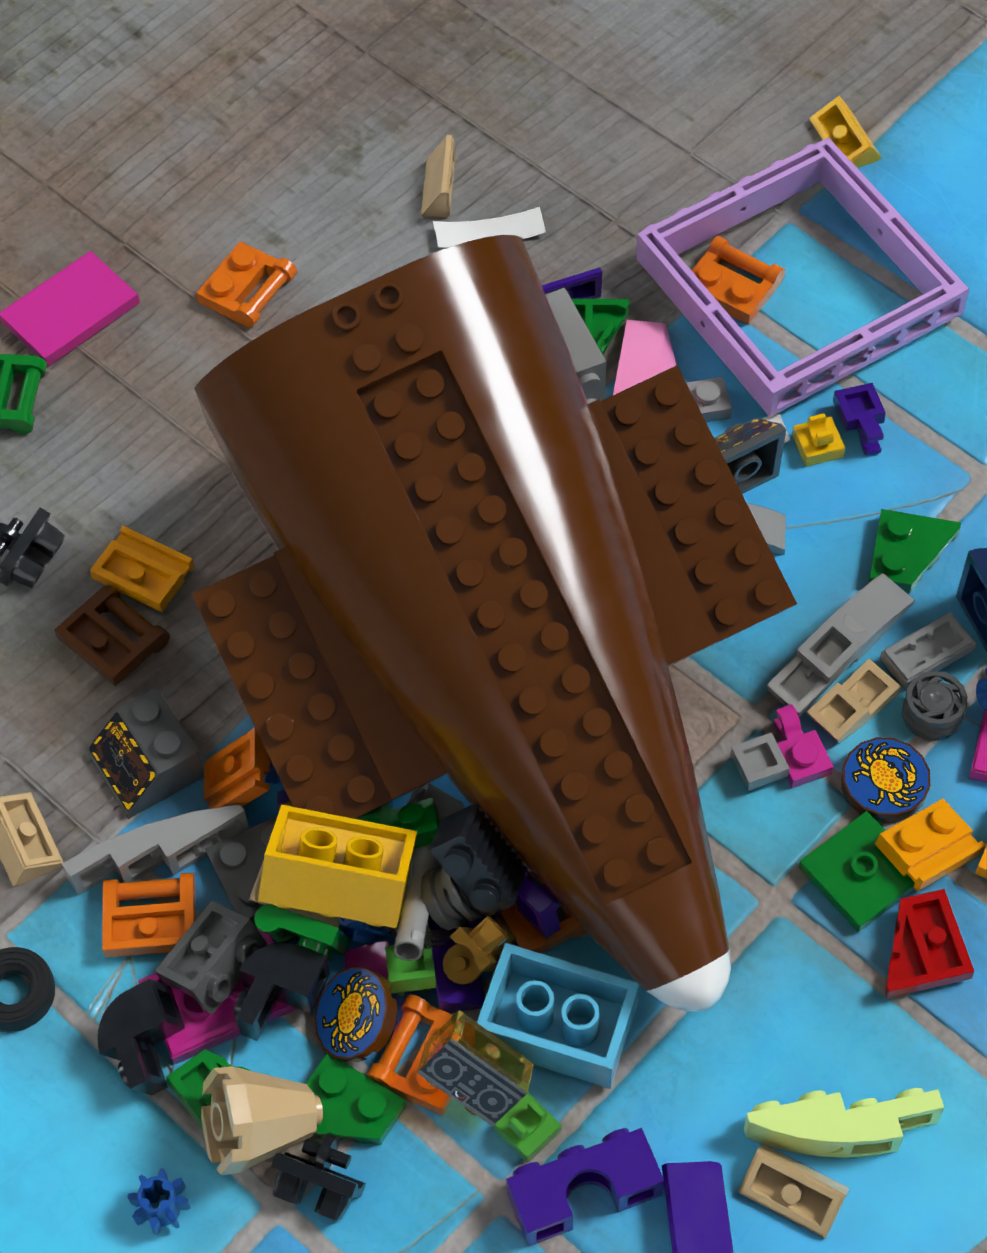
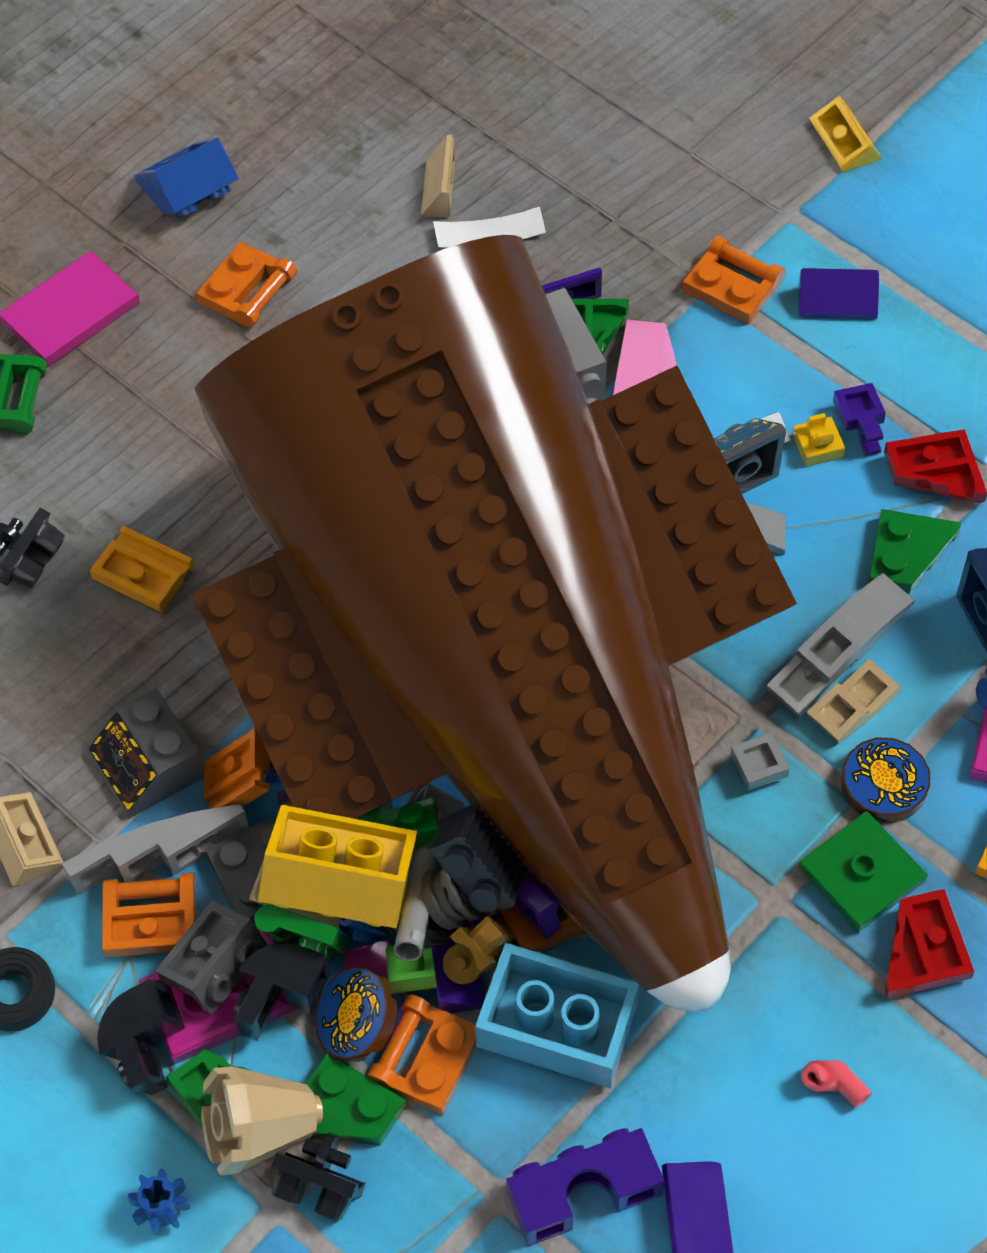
reddish brown plate [54,585,170,687] -> none
brick [417,1010,534,1127] -> none
bright green tile [494,1092,562,1164] -> none
lavender window [636,137,969,417] -> none
light grey plate [687,377,732,422] -> none
tan slope [738,1144,849,1239] -> none
yellowish green slope [744,1088,944,1158] -> none
dark pink plate [773,704,834,788] -> none
light orange plate [875,798,986,892] -> none
light grey plate [880,612,976,690] -> none
dark grey wheel [902,671,968,741] -> none
none -> blue slope [134,138,239,218]
none -> dark purple slope [798,268,879,319]
none -> coral arm [800,1060,872,1109]
none -> red wing [884,429,987,503]

